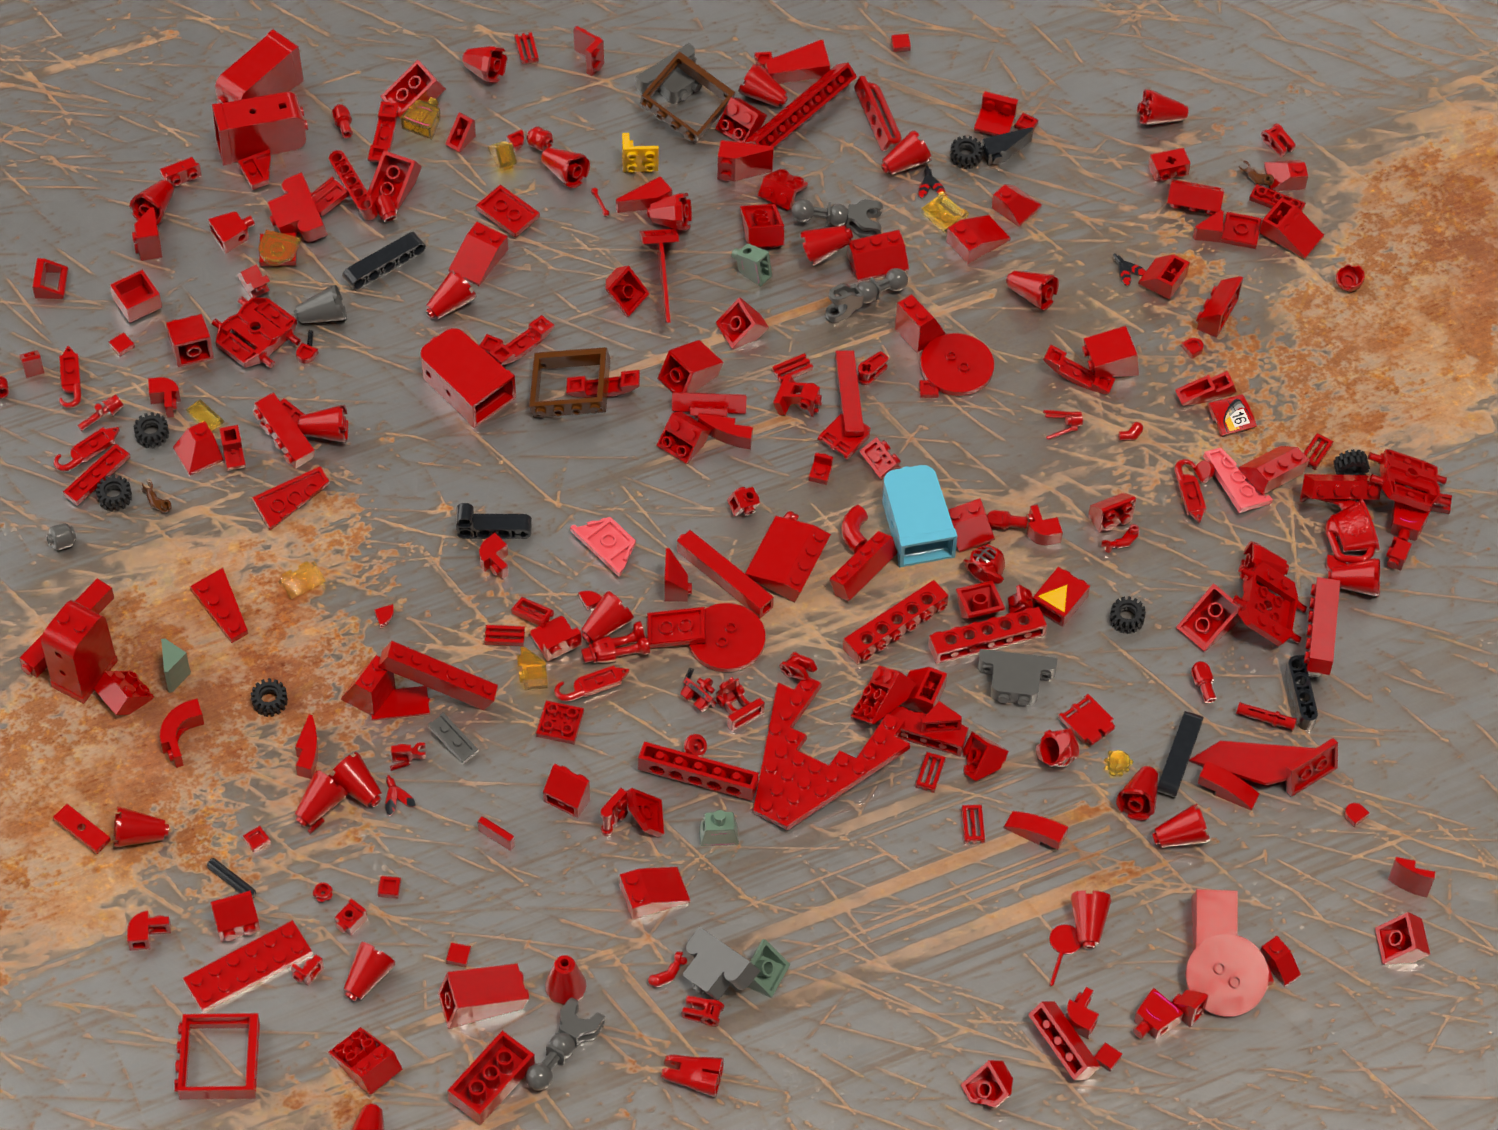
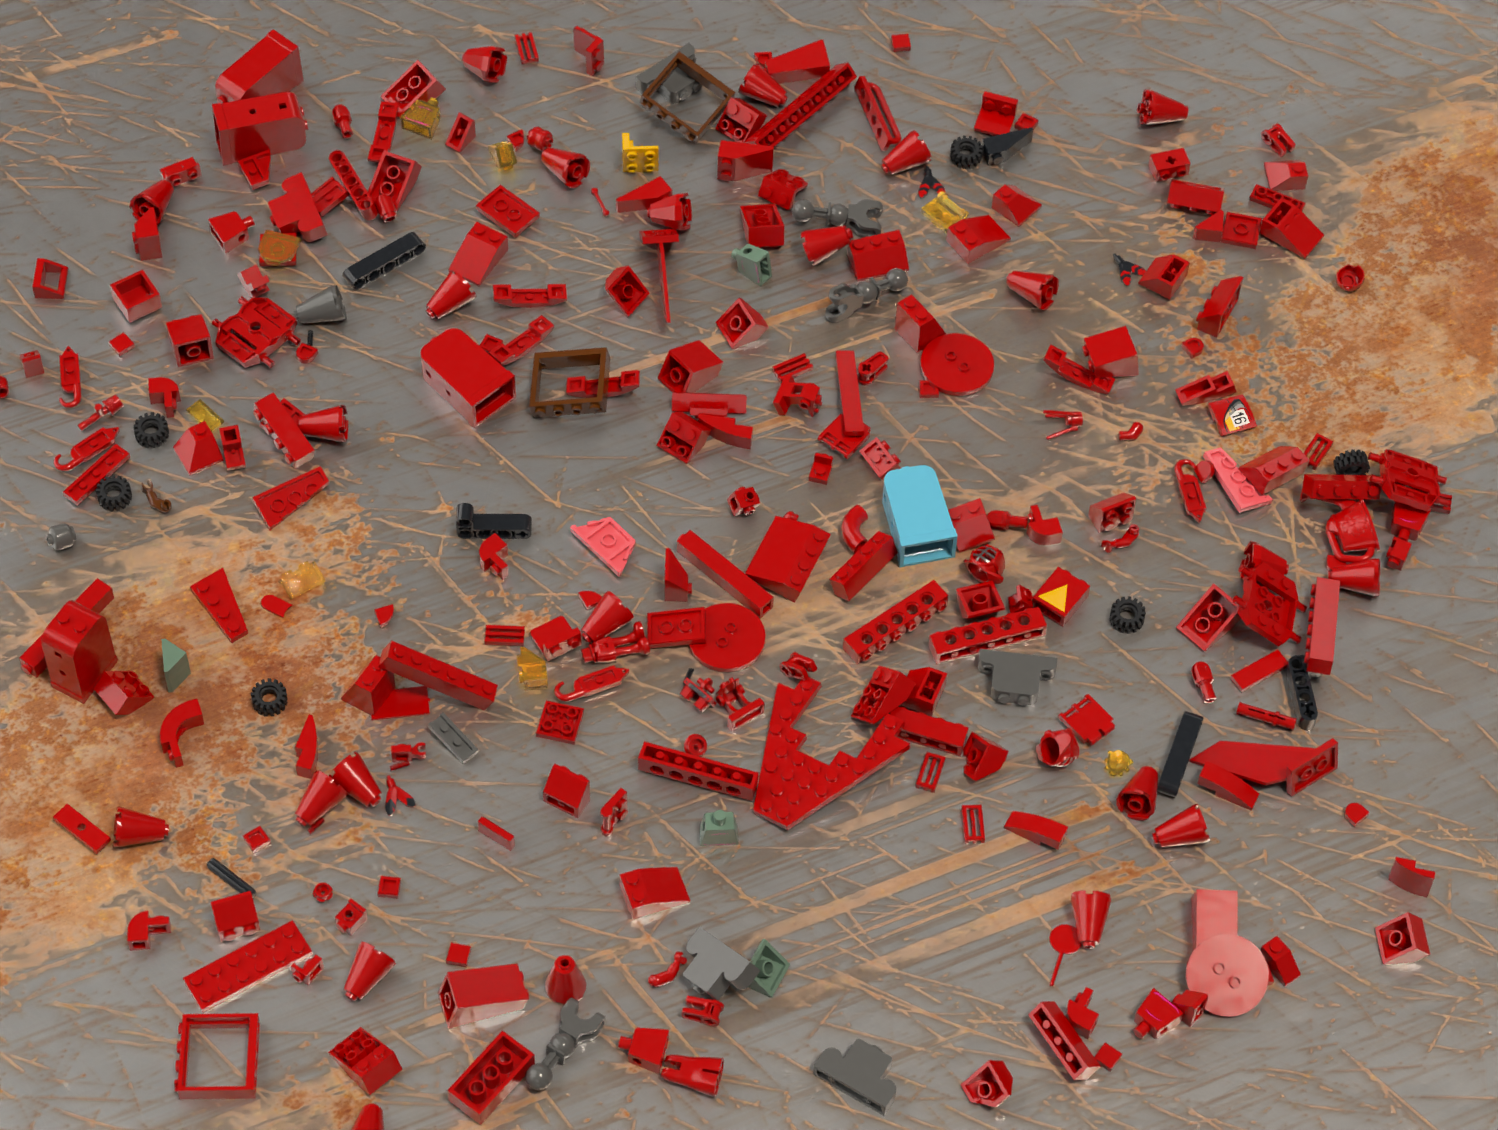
red tile [511,597,554,627] -> none
red plate [627,788,664,837] -> none
red slope [921,701,962,733] -> none
reddish brown arm [1239,161,1274,186] -> none
none -> red piece [261,595,293,618]
none -> red slope [493,284,567,308]
none -> red torso [618,1028,669,1074]
none -> dark grey brick [813,1039,896,1116]
none -> red tile [1230,649,1288,693]

